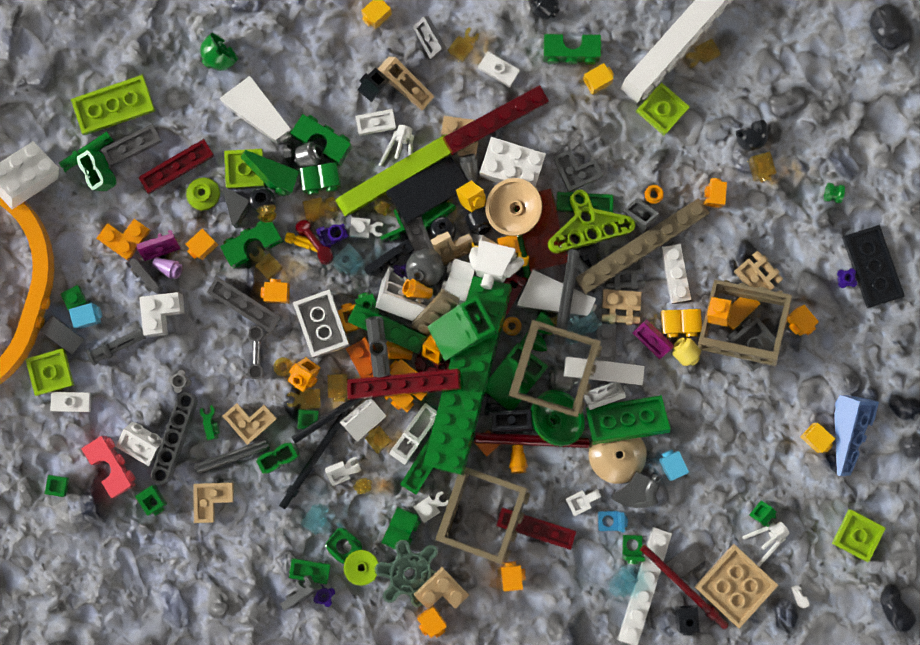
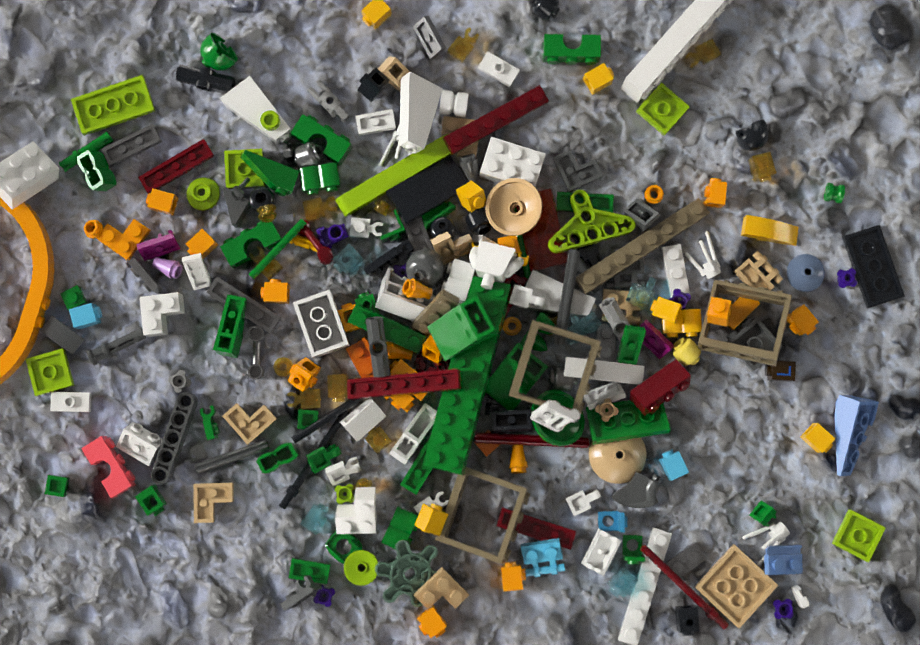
none -> light orange plate [84,220,103,239]
none -> light orange brick [146,188,178,216]
none -> black piece [176,64,236,93]
none -> white plate [182,253,212,290]
none -> green slope [213,294,247,358]
none -> dark grey hand [231,177,250,201]
none -> green bar [249,218,307,279]
none -> lime tile [260,110,280,131]
none -> green plate [305,444,342,474]
none -> light grey hinge [307,79,349,122]
none -> lime plate [335,484,355,504]
none -> white brick [335,487,377,534]
none -> white slope [399,72,443,154]
none -> yellow brick [415,503,448,536]
none -> white wheel [439,90,469,118]
none -> white plate [509,284,545,309]
none -> medium azure plate [521,538,565,578]
none -> white plate [530,400,580,432]
none -> white hinge [581,528,621,576]
none -> tan plate [595,398,618,422]
none -> light grey piece [599,297,630,343]
none -> green plate [616,325,646,365]
none -> clear light blue plate [626,277,663,315]
none -> dark red brick [630,359,691,416]
none -> yellow brick [650,297,682,324]
none -> dark purple plate [669,288,691,310]
none -> white plant [685,231,721,279]
none -> yellow slope [741,215,799,246]
none -> medium blue plate [764,544,803,575]
none -> dark brown brick [765,361,796,382]
none -> dark purple plate [773,599,794,619]
none -> sand blue dish [786,254,825,292]

